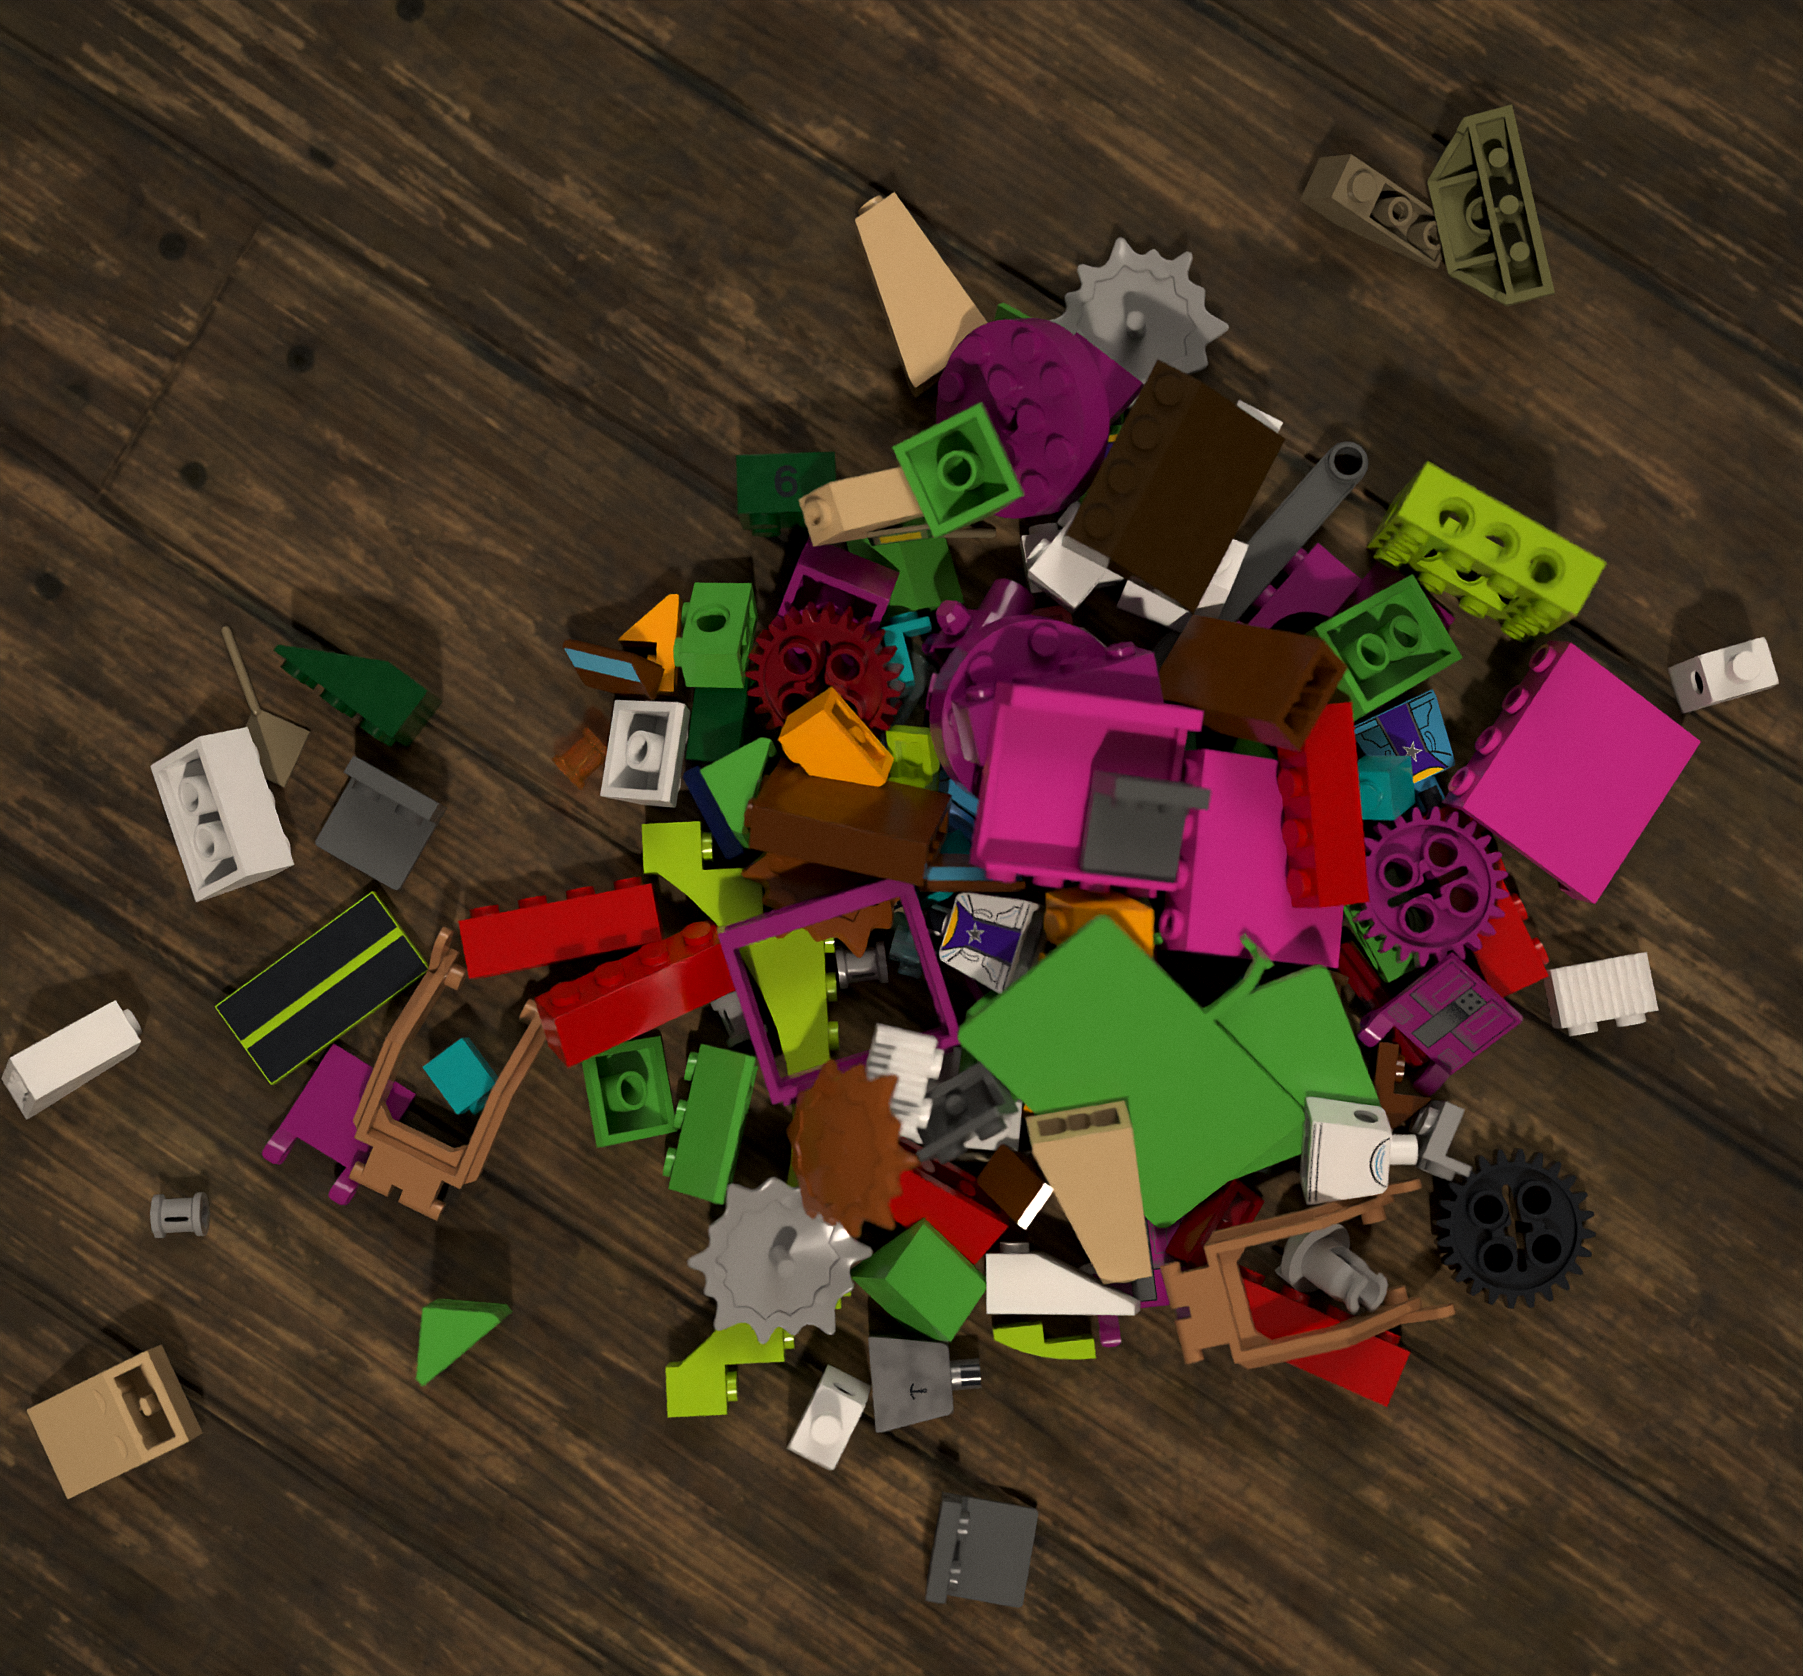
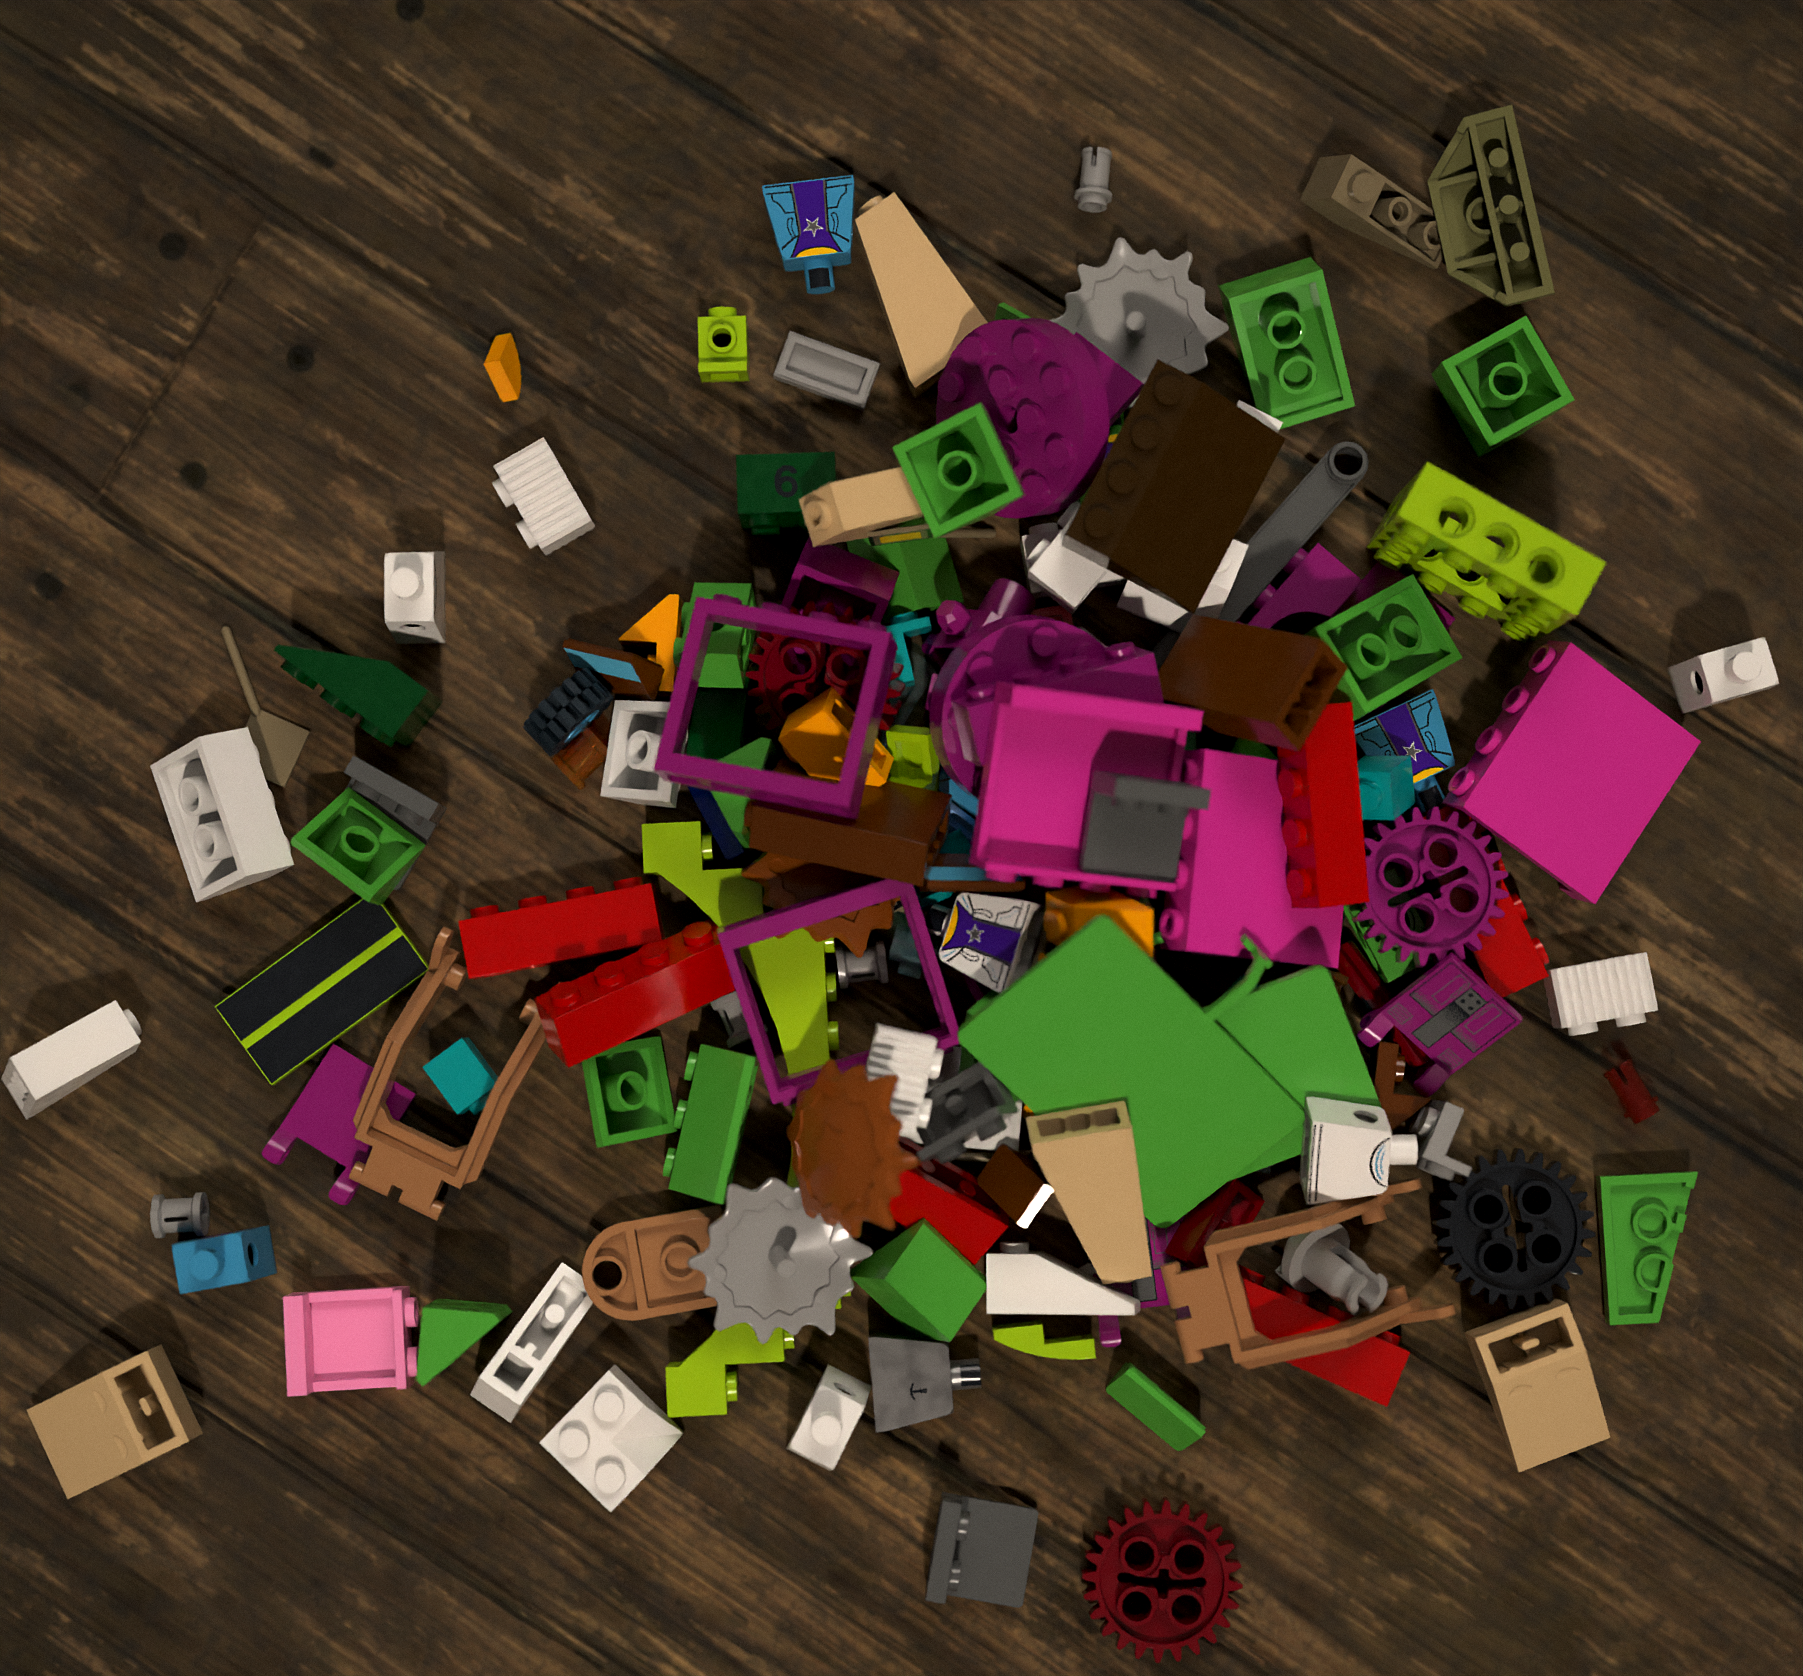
none -> dark azure torso [172,1225,277,1294]
none -> bright pink panel [283,1286,419,1397]
none -> bright green slope [290,787,426,906]
none -> white torso [384,551,446,644]
none -> white slope [470,1262,593,1423]
none -> light orange tile [484,333,521,402]
none -> white brick [492,437,596,555]
none -> black wheel [523,668,614,756]
none -> white slope [540,1364,684,1513]
none -> medium nougat plate [582,1204,722,1321]
none -> magenta window [653,594,898,819]
none -> lime brick [698,307,749,382]
none -> torso [762,175,855,294]
none -> light grey tile [773,331,880,411]
none -> light grey pin [1074,147,1112,213]
none -> dark red gear [1081,1497,1243,1663]
none -> bright green slope [1105,1362,1206,1451]
none -> bright green slope [1218,257,1355,429]
none -> bright green slope [1431,316,1575,457]
none -> tan slope [1464,1298,1610,1472]
none -> bright green wing [1596,1171,1698,1325]
none -> clear red pin [1603,1059,1660,1125]

